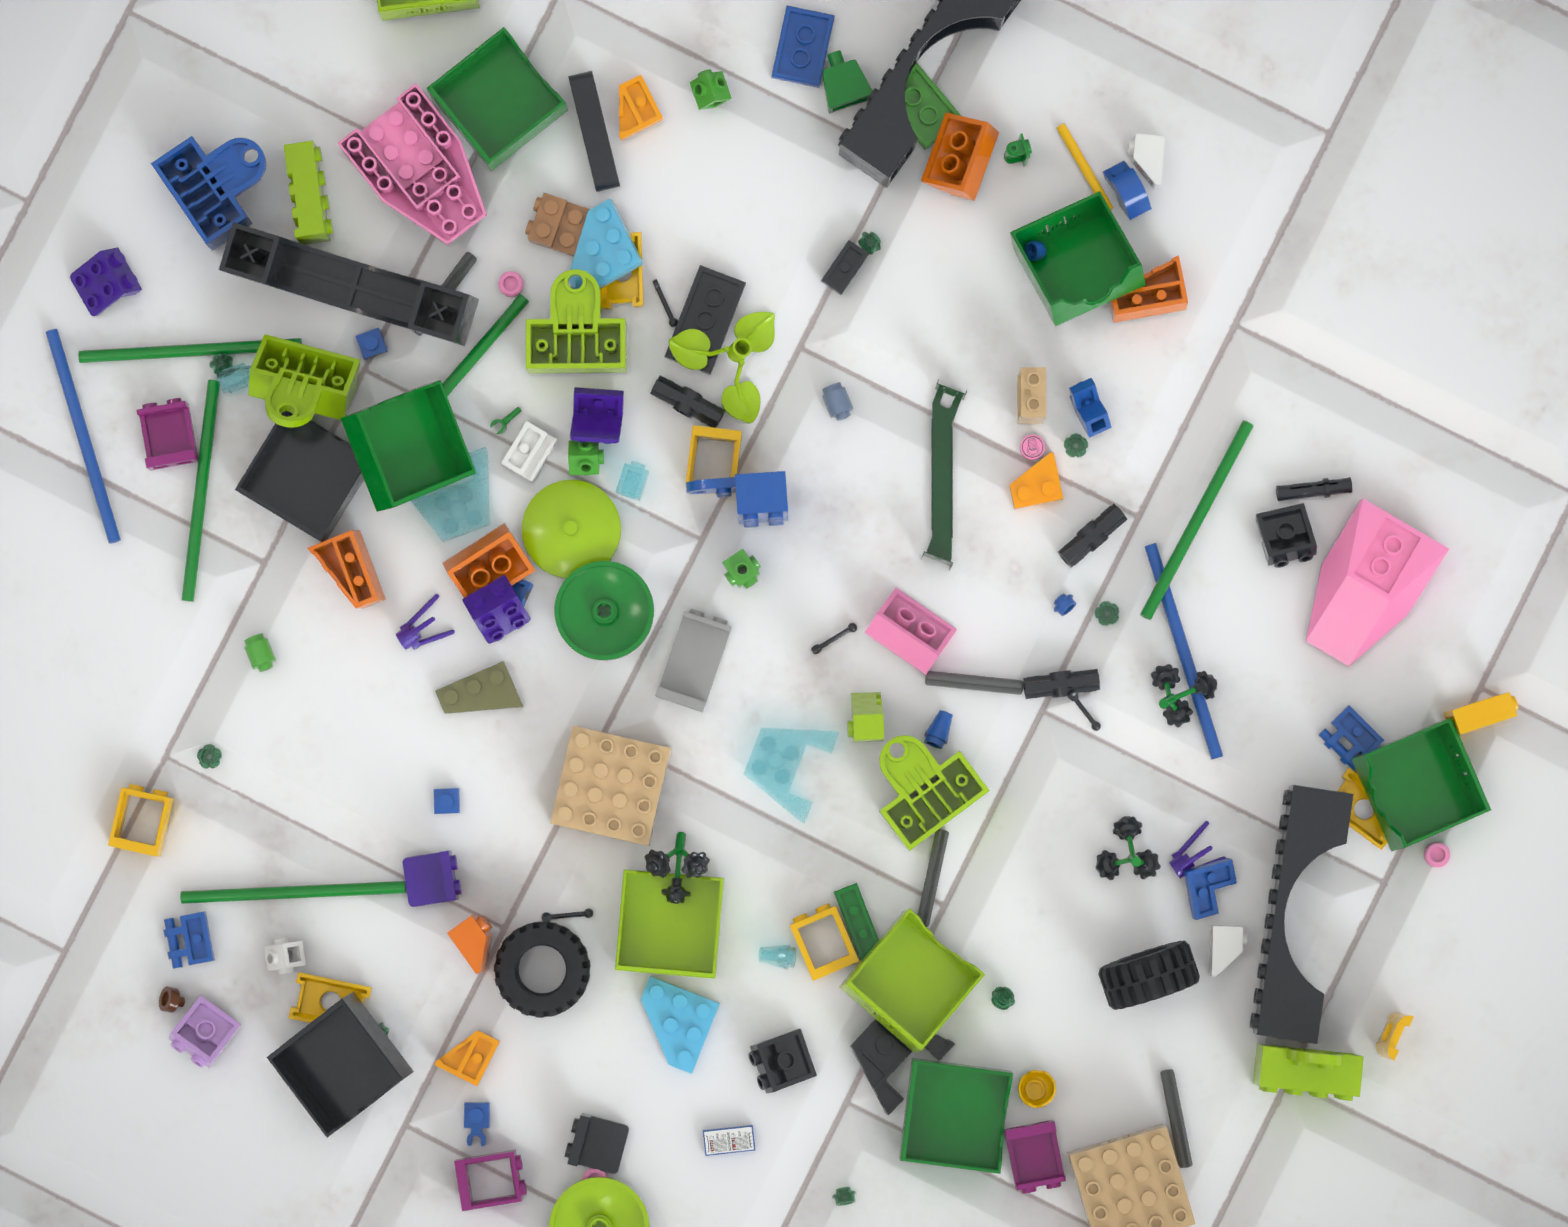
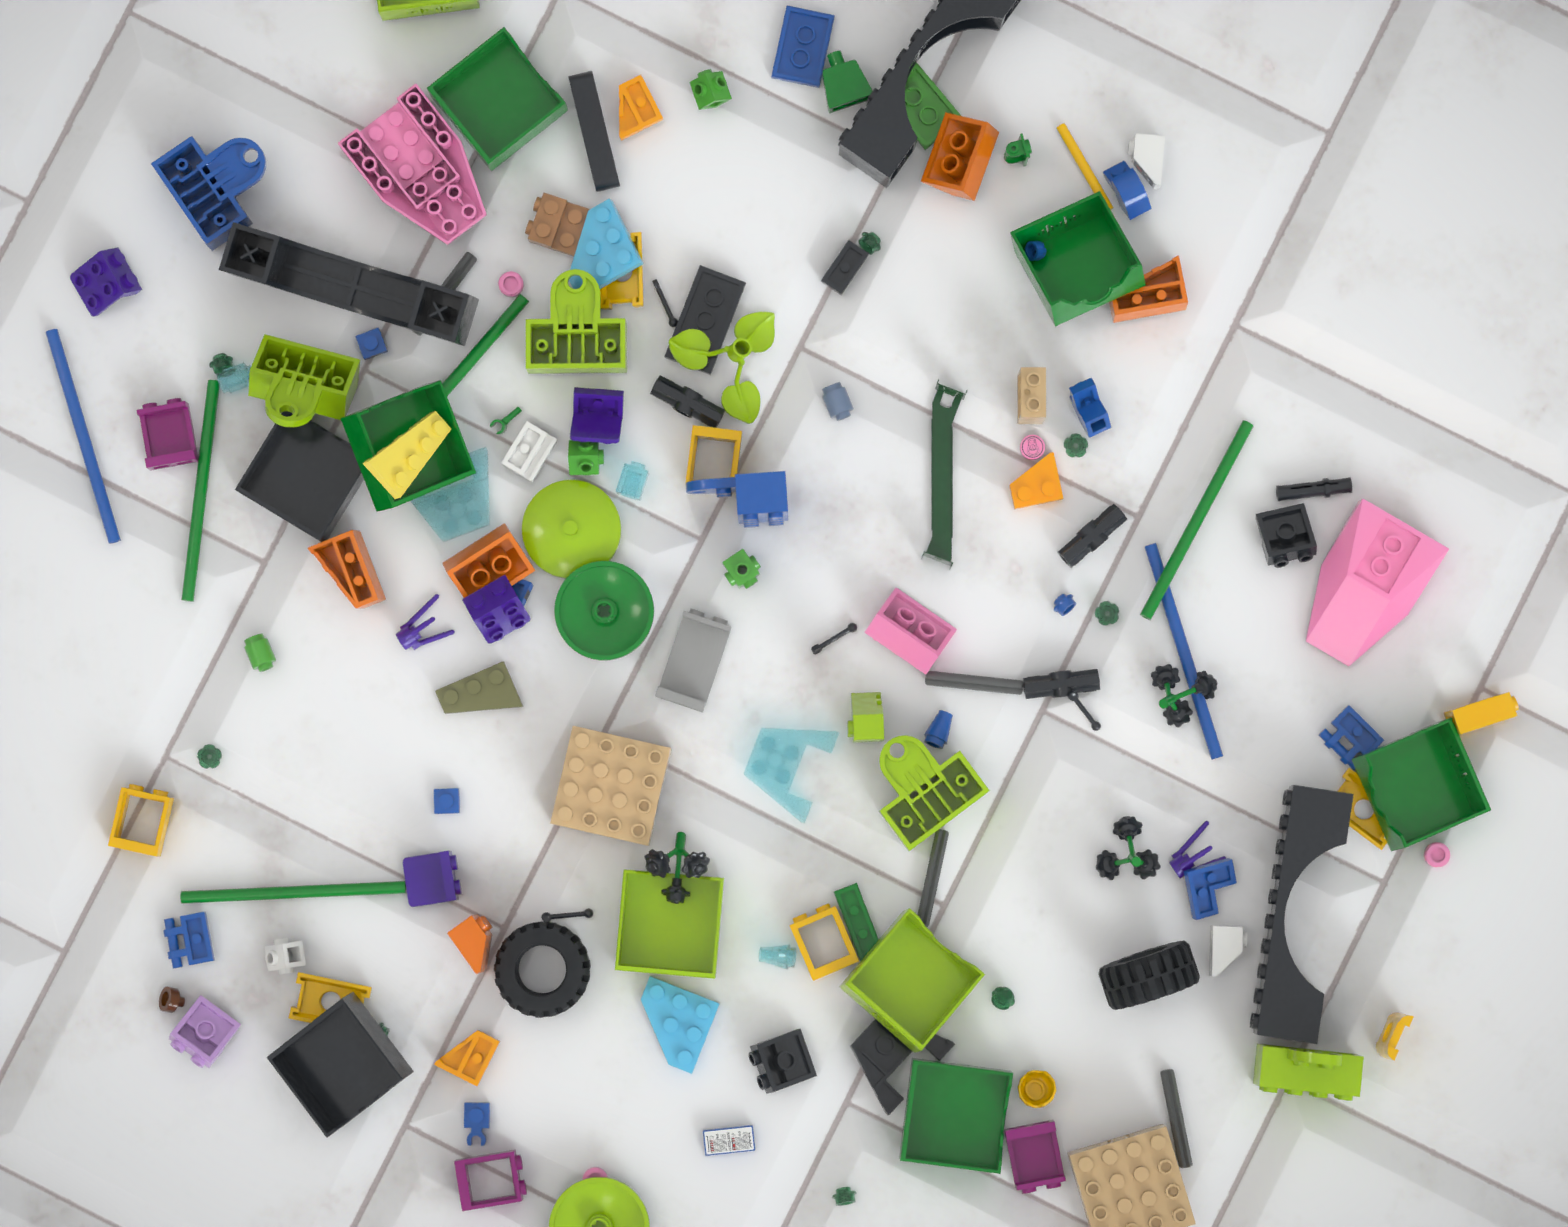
green piece [78,338,302,363] -> none
lime wedge [284,140,334,245] -> none
black bracket [564,1113,629,1174] -> none
none -> light yellow wing [363,411,451,499]

